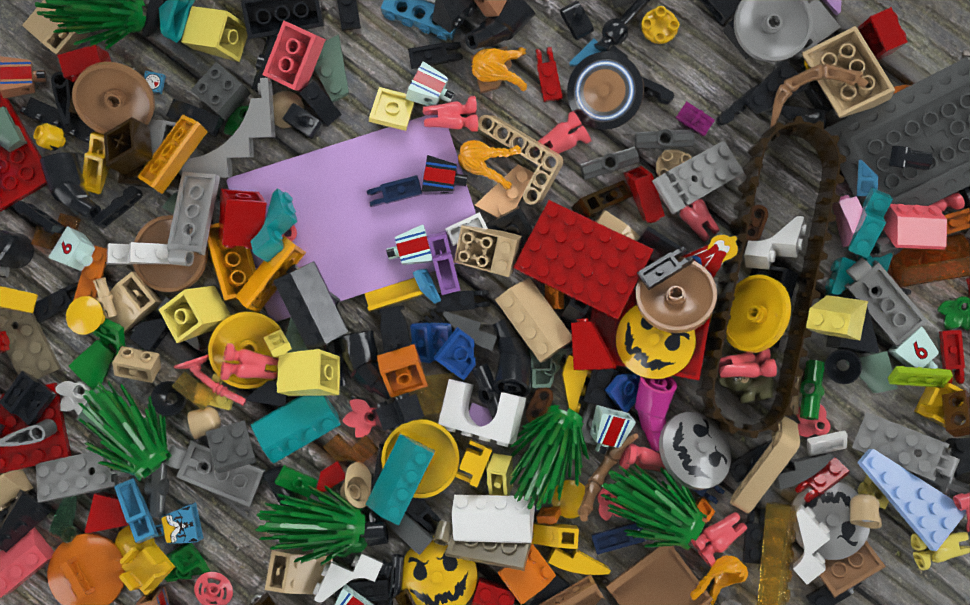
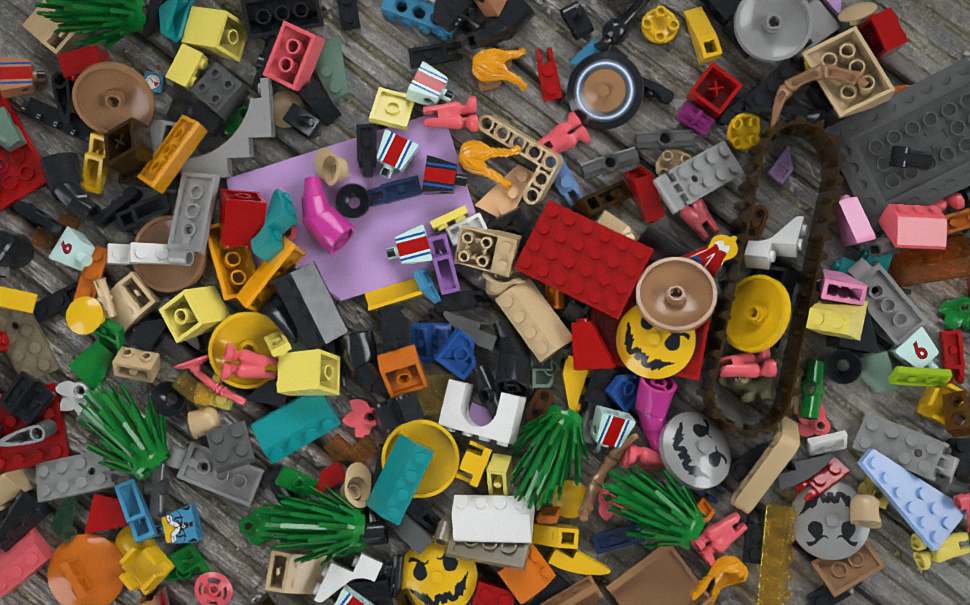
yellow head [33,123,66,151] -> none
hinge [637,247,694,290] -> none
white arch [793,504,830,584] -> none
teal arch [848,188,893,258] -> none
dark azure tile [857,160,879,196] -> none
none -> black slope [115,192,172,233]
none -> light yellow brick [165,43,208,92]
none -> green plate [238,507,273,546]
none -> black piece [260,294,298,344]
none -> dark pink piece [301,177,355,255]
none -> tan piece [314,147,351,186]
none -> black piece [335,183,371,219]
none -> black hinge [356,124,377,178]
none -> torso [377,129,420,179]
none -> light yellow plate [430,205,468,232]
none -> tan piece [482,271,527,296]
none -> medium blue hinge [549,154,583,208]
none -> yellow slope [683,6,723,65]
none -> red brick [685,61,743,120]
none -> yellow dish [727,113,761,150]
none -> lavender tile [766,146,794,186]
none -> bright pink slope [818,269,868,306]
none -> tan dish [838,2,878,26]

